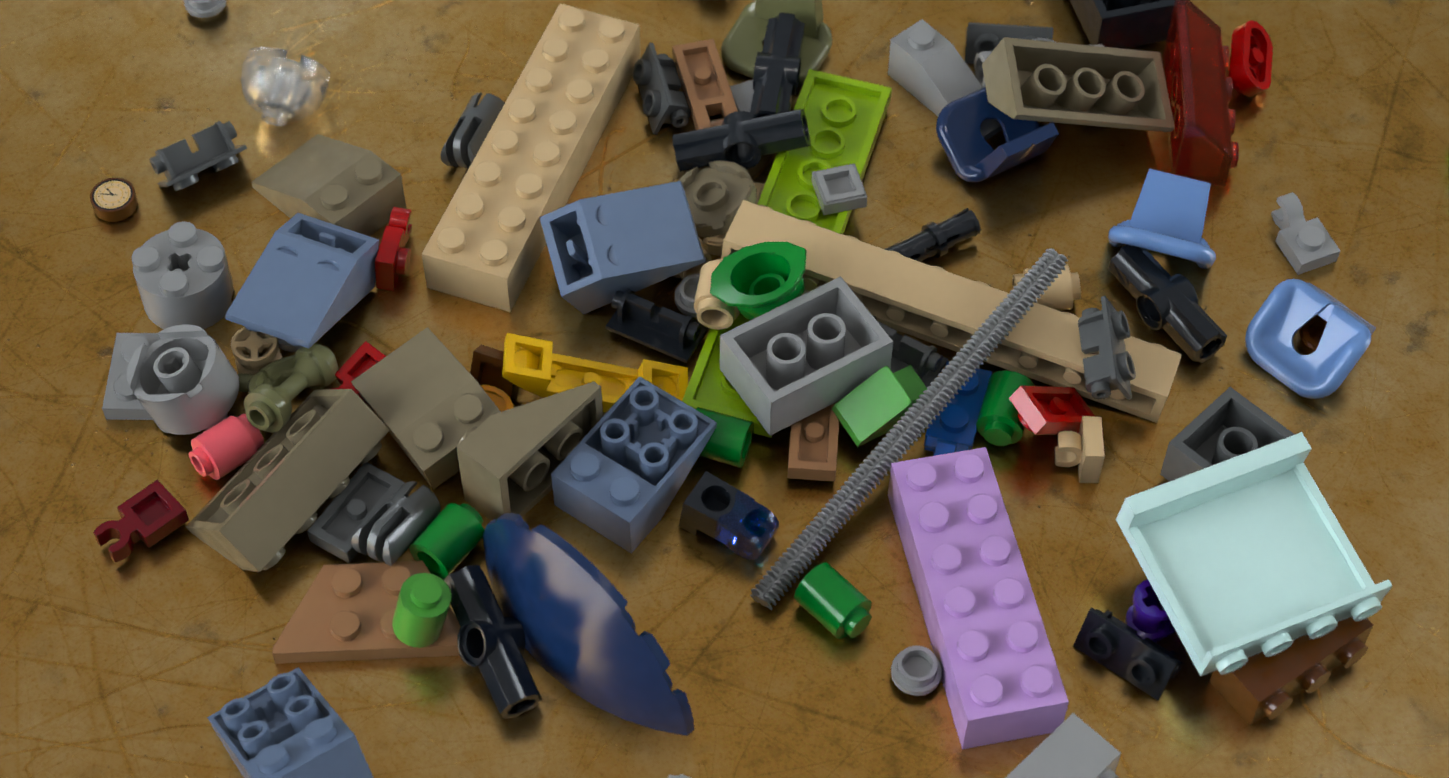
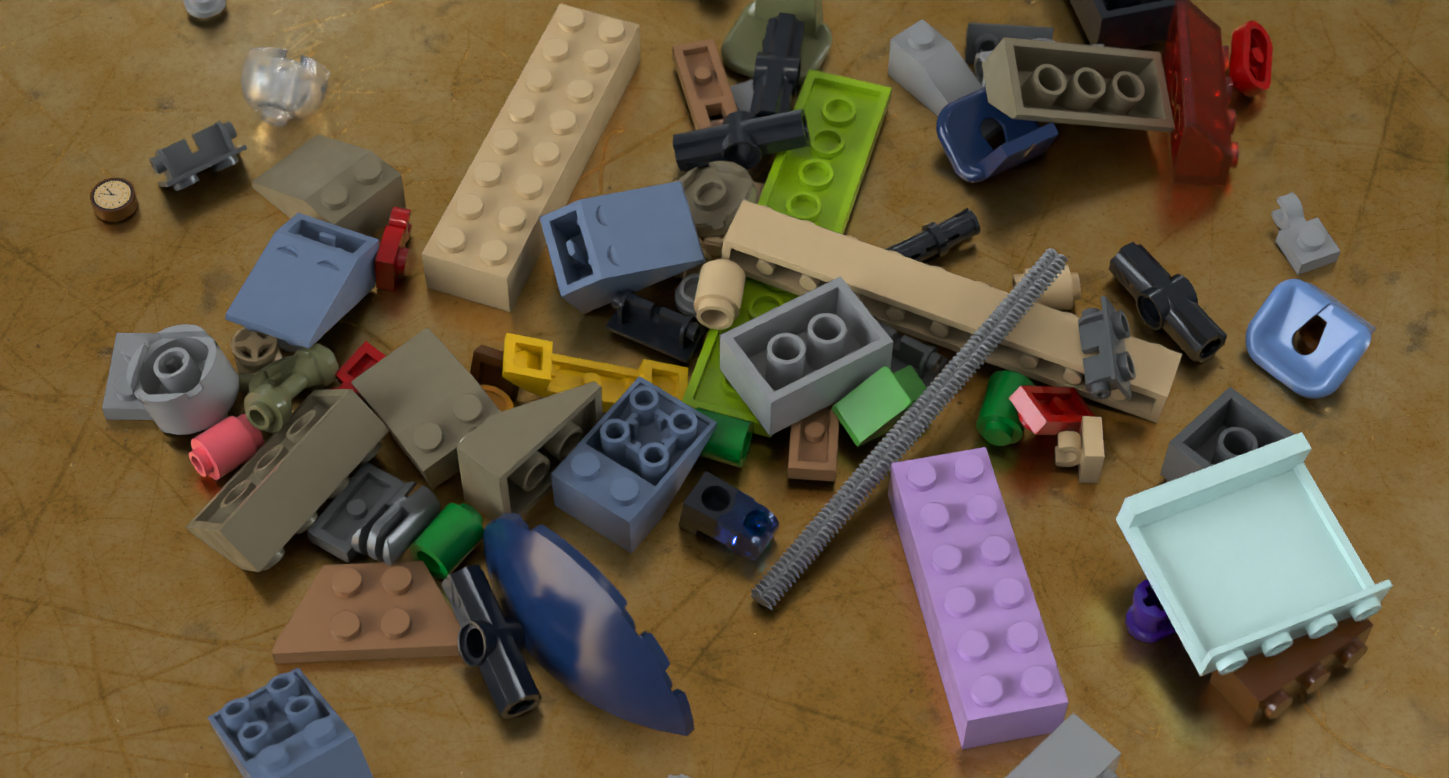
dark red plate [93,480,189,562] -> none
light grey brick [131,221,234,329] -> none
bright green brick [392,573,451,648] -> none
dark grey arm [440,92,505,168] -> none
dark grey hinge [633,42,691,135] -> none
green piece [710,242,807,321] -> none
green brick [794,562,872,639] -> none
light grey tile [811,163,867,215] -> none
light grey plate [891,646,942,696] -> none
blue hinge [924,361,992,456] -> none
black hinge [1073,608,1183,701] -> none
medium blue piece [1108,168,1216,269] -> none

